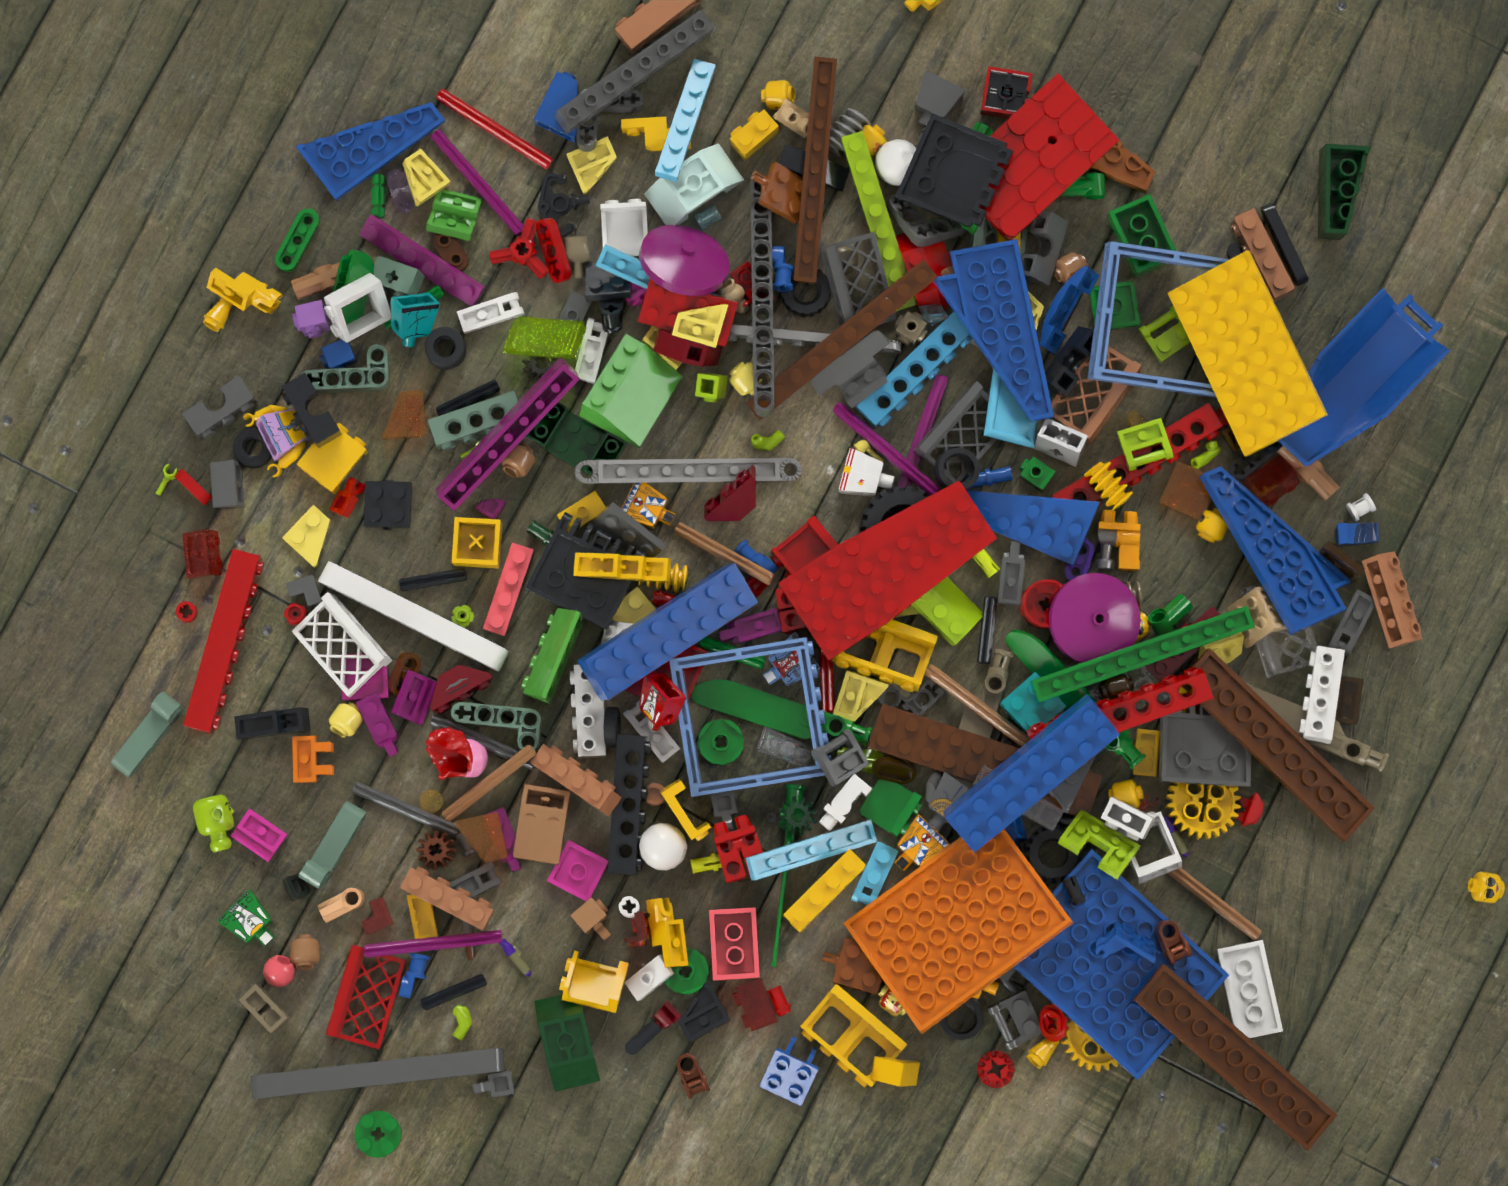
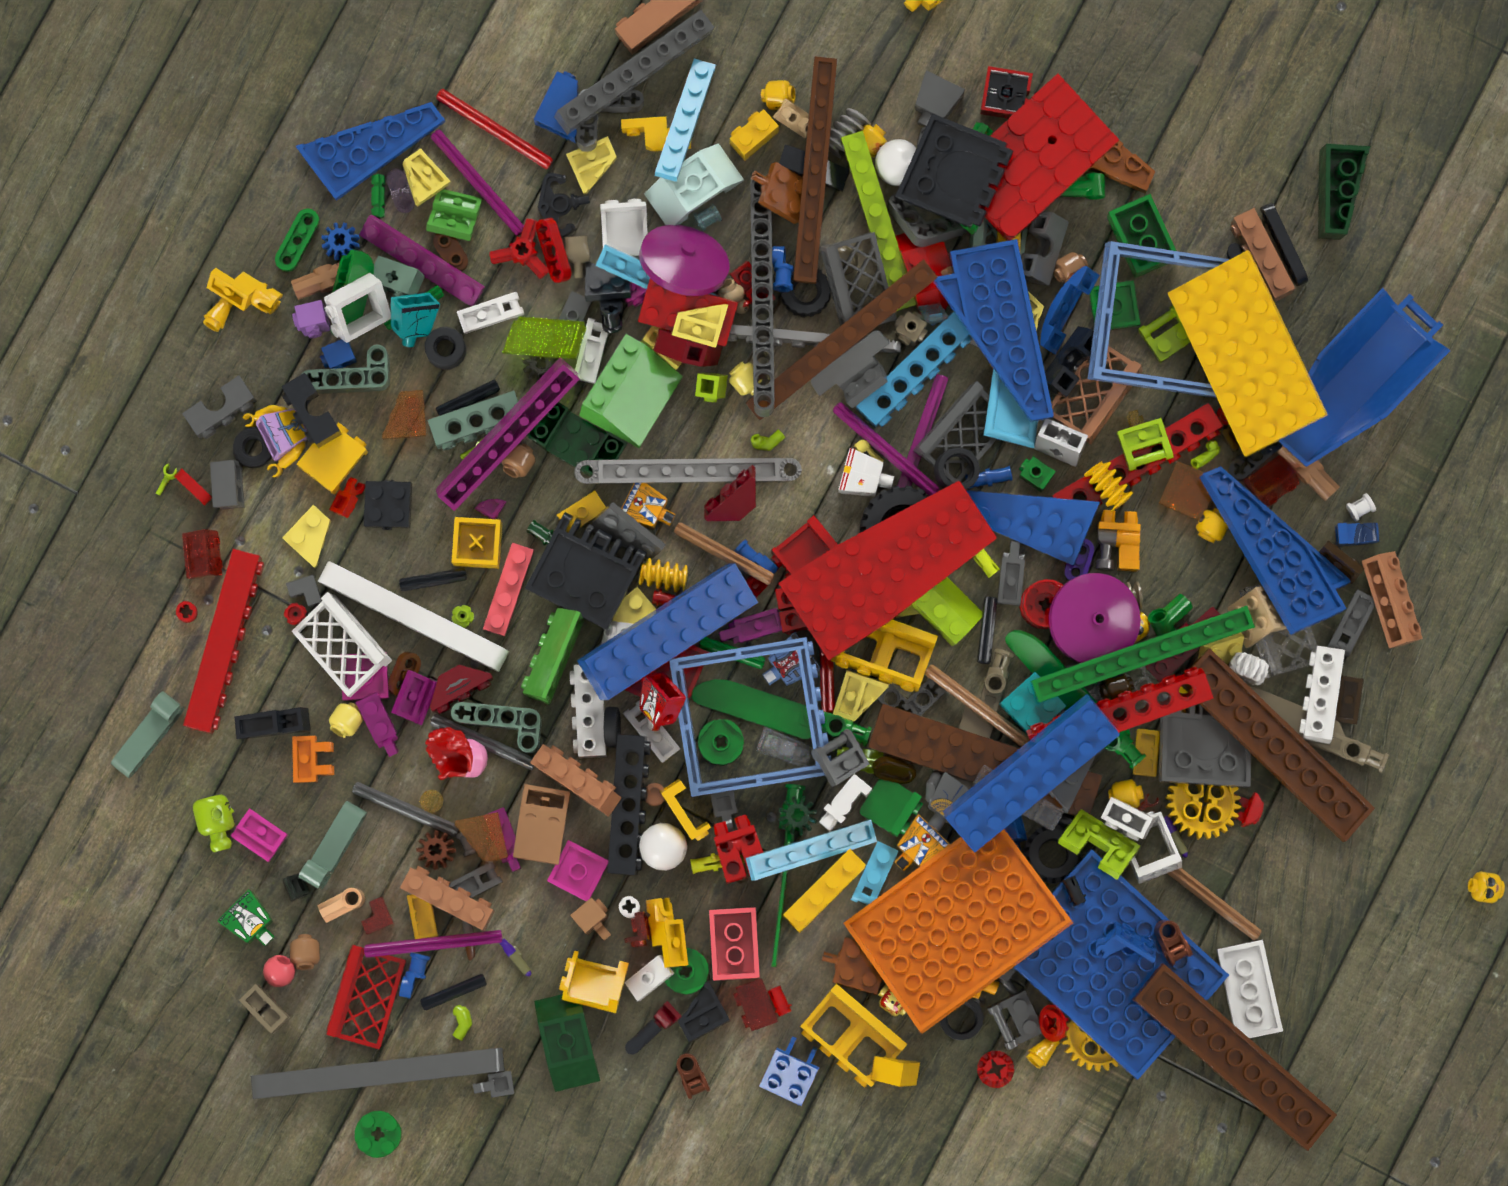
medium nougat axle [442,745,536,821] -> none
yellow slope [574,553,671,582] -> none
none -> blue gear [321,223,360,261]
none -> white gear [1229,652,1269,685]

